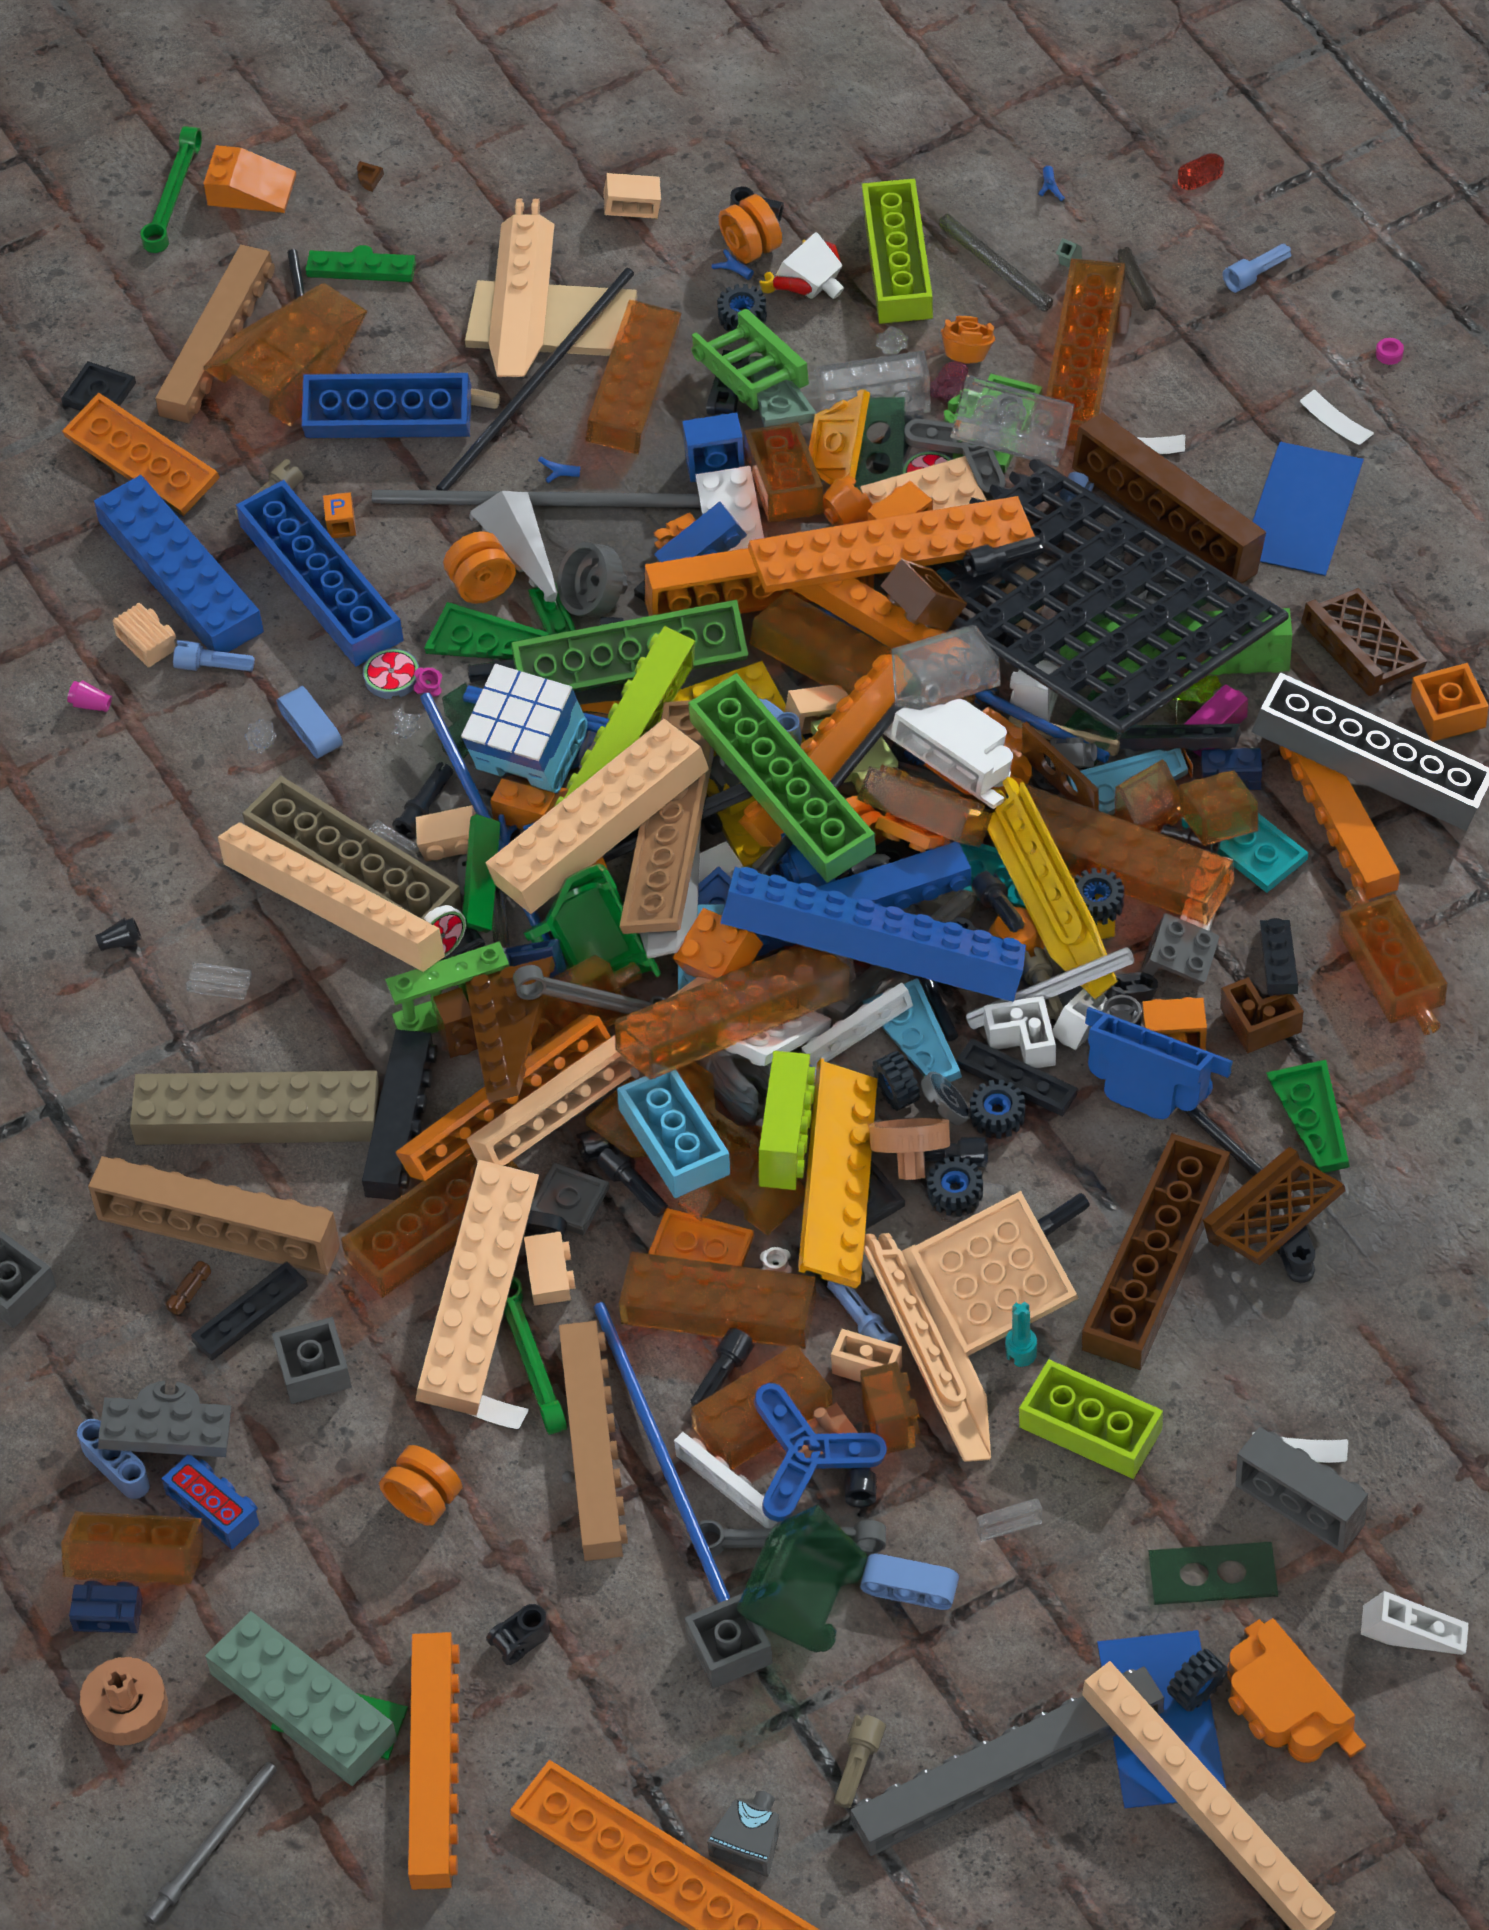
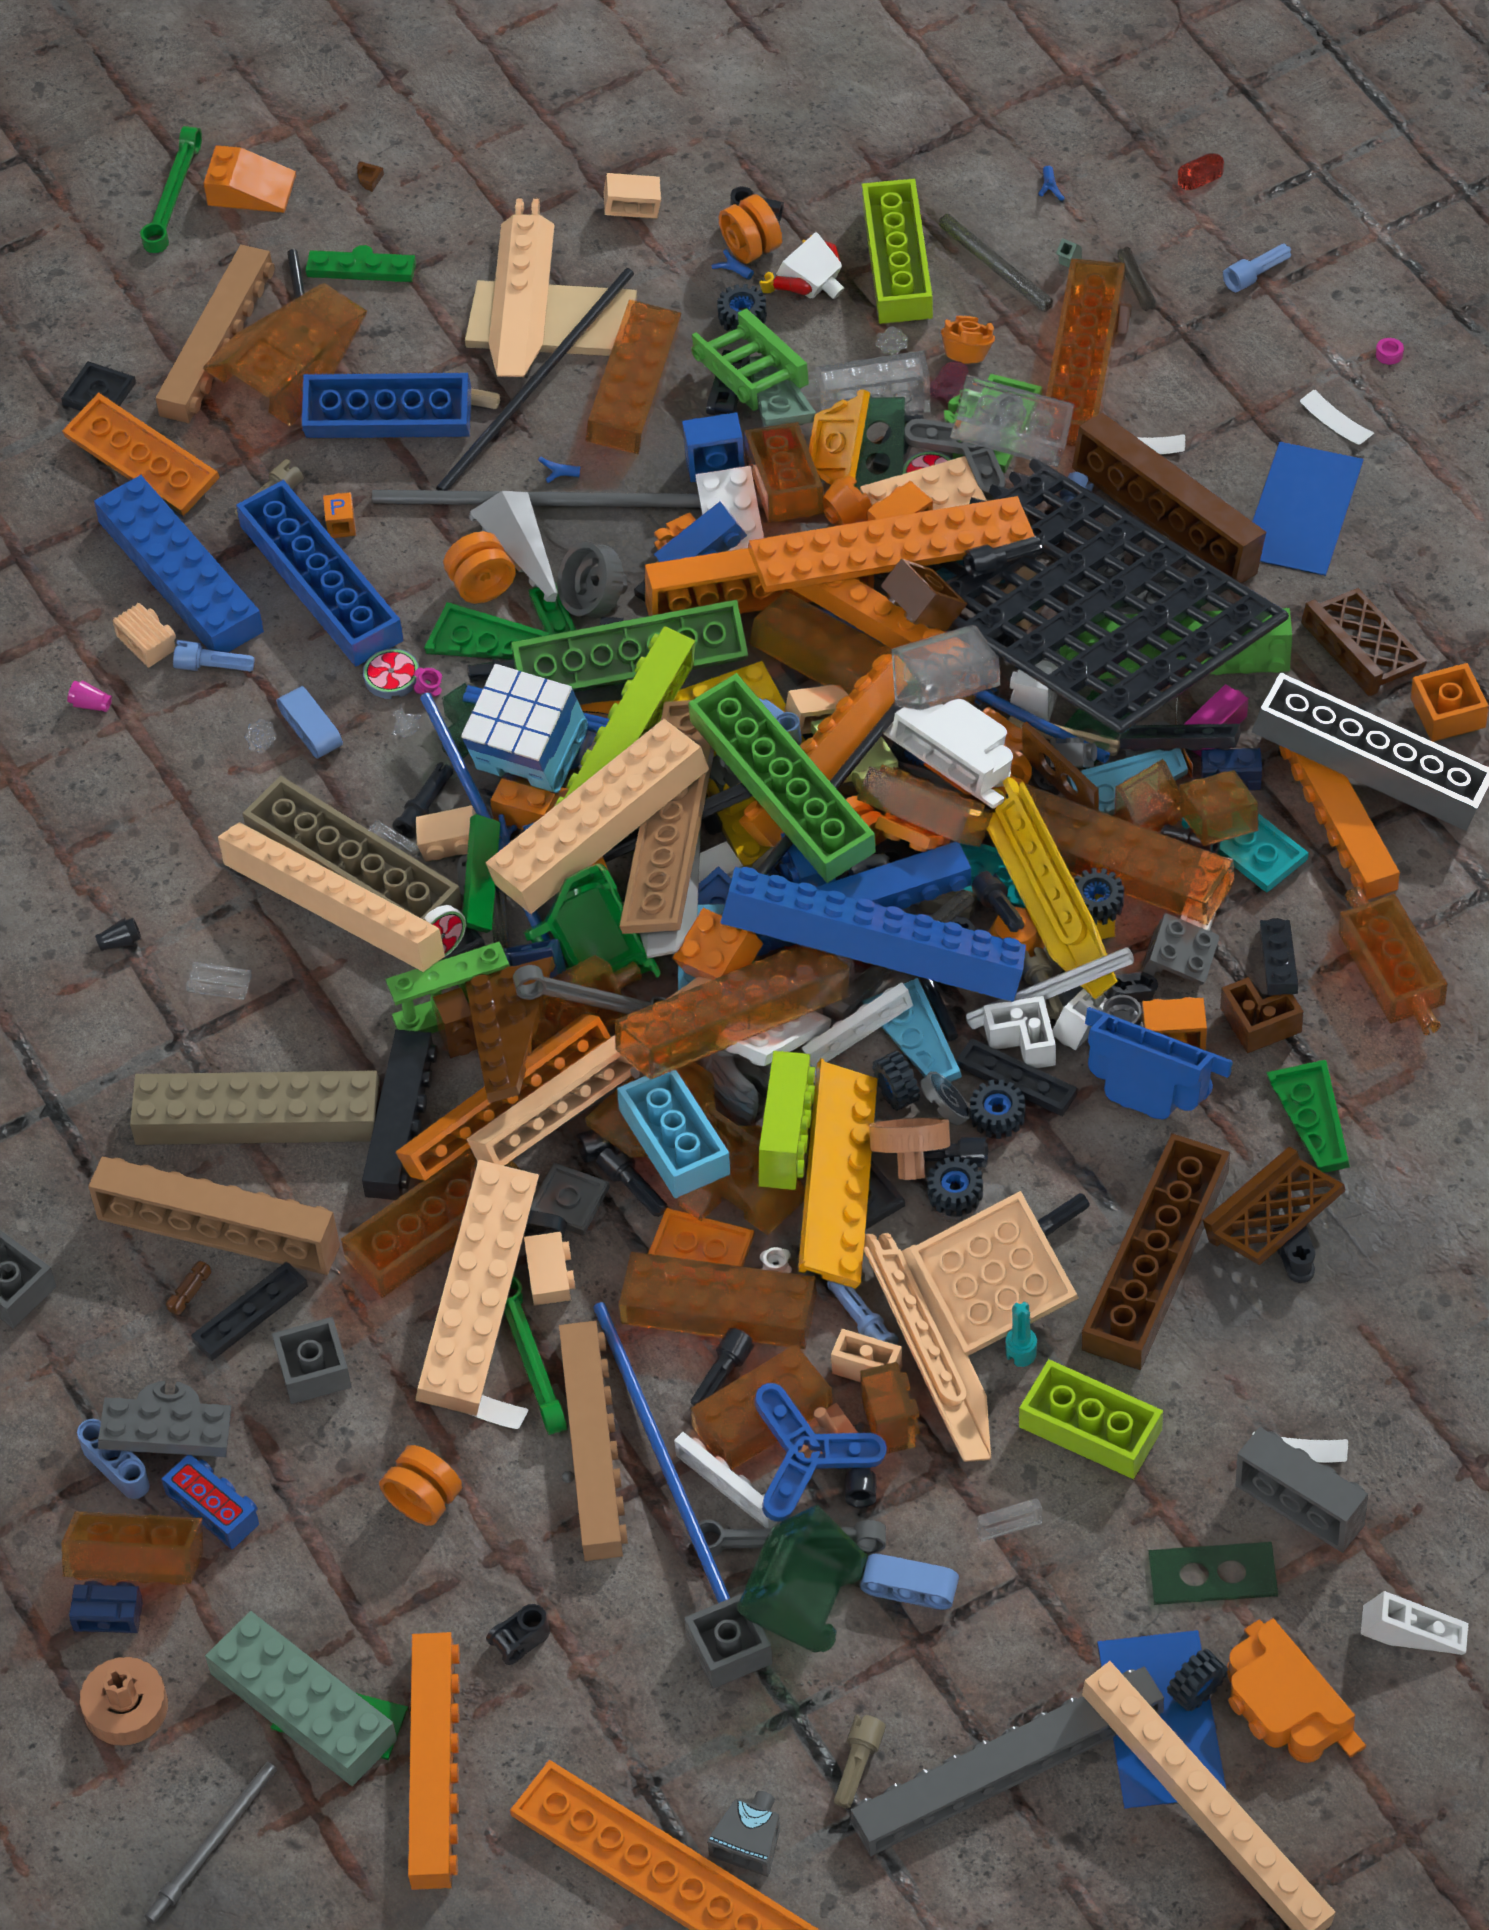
clear neon green plate [1167,674,1222,703] -> none
black bar [1183,1107,1263,1176] -> none

